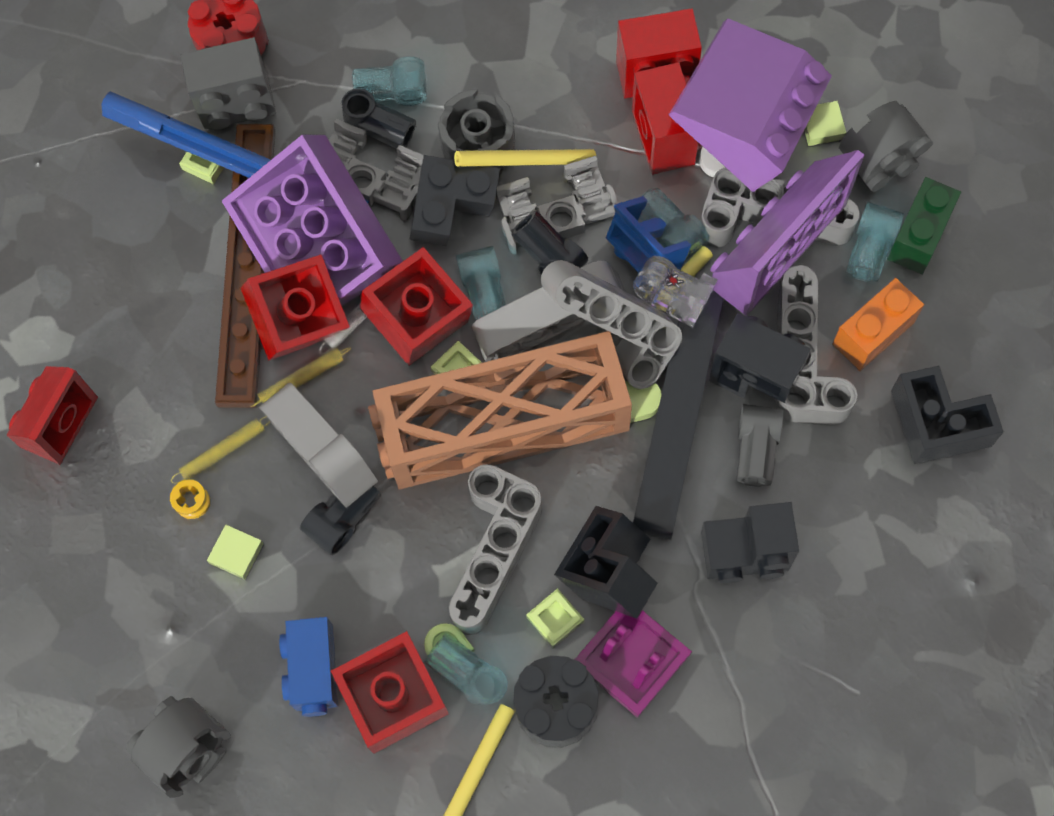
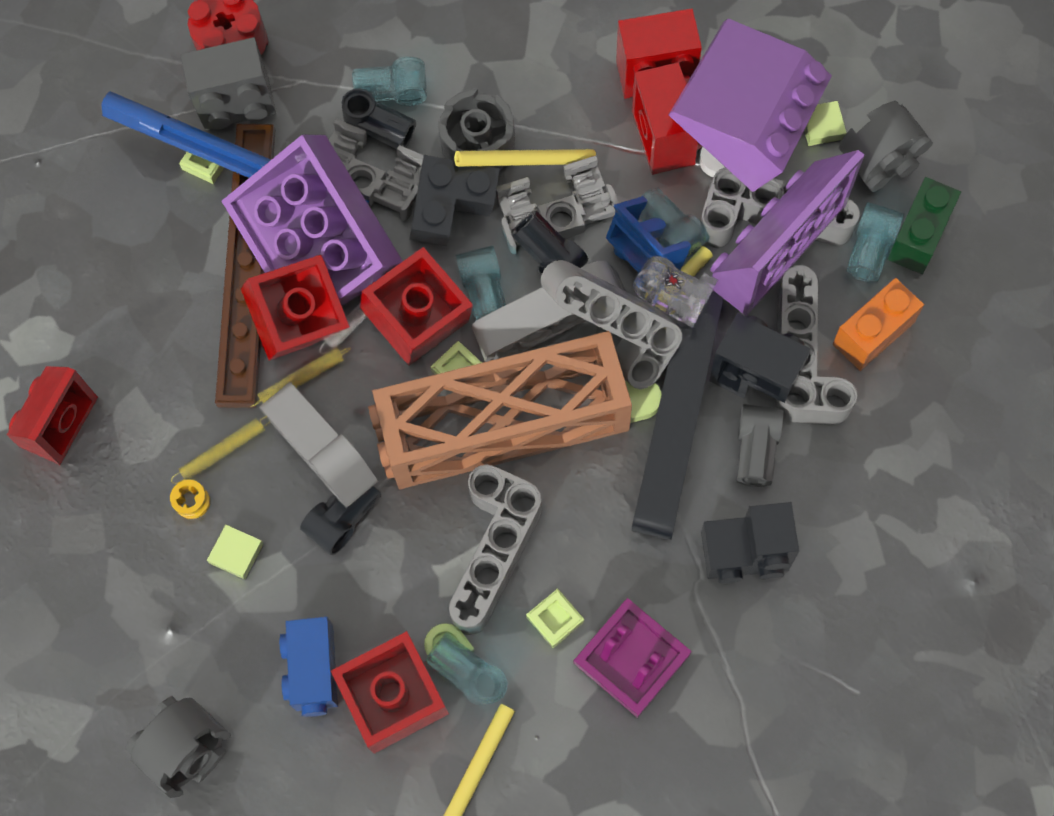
black brick [513,655,599,748] -> none
black brick [554,506,658,619] -> none
black brick [891,366,1004,464] -> none

